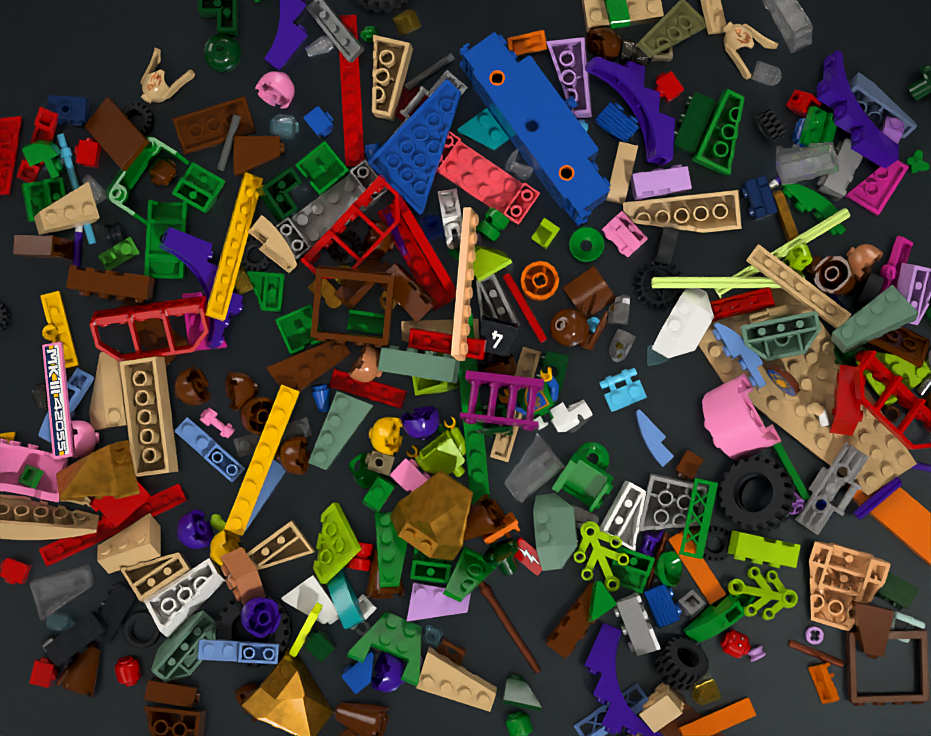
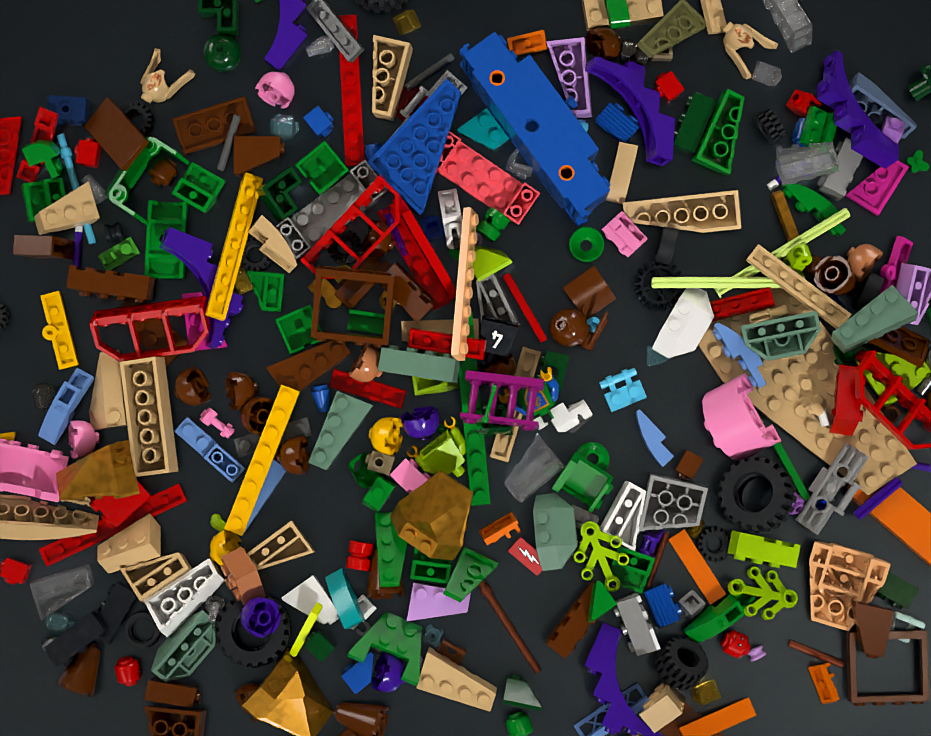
green plate [18,464,44,489] -> none
red brick [29,657,59,688] -> none
tile [42,342,74,460] -> none
dark purple cylinder [177,509,213,549] -> none
medium blue slope [197,639,279,664] -> none
lime plate [313,502,361,584] -> none
green plate [360,26,379,42] -> none
reddish brown cone [463,494,506,541] -> none
dark green piece [483,539,519,575] -> none
orange brick [520,261,559,301] -> none
lime panel [531,218,560,249] -> none
flat silver rock [608,294,630,325] -> none
flat silver rock [609,329,636,362] -> none
lavender wedge [630,164,692,201] -> none
green piece [654,551,682,586] -> none
green fence [679,478,718,559] -> none
dark blue brick [741,175,778,220] -> none
tile [767,364,801,397] -> none
lavender bush [805,626,824,644] -> none
none -> clear plate [205,595,225,622]
none -> green hinge [481,385,497,423]

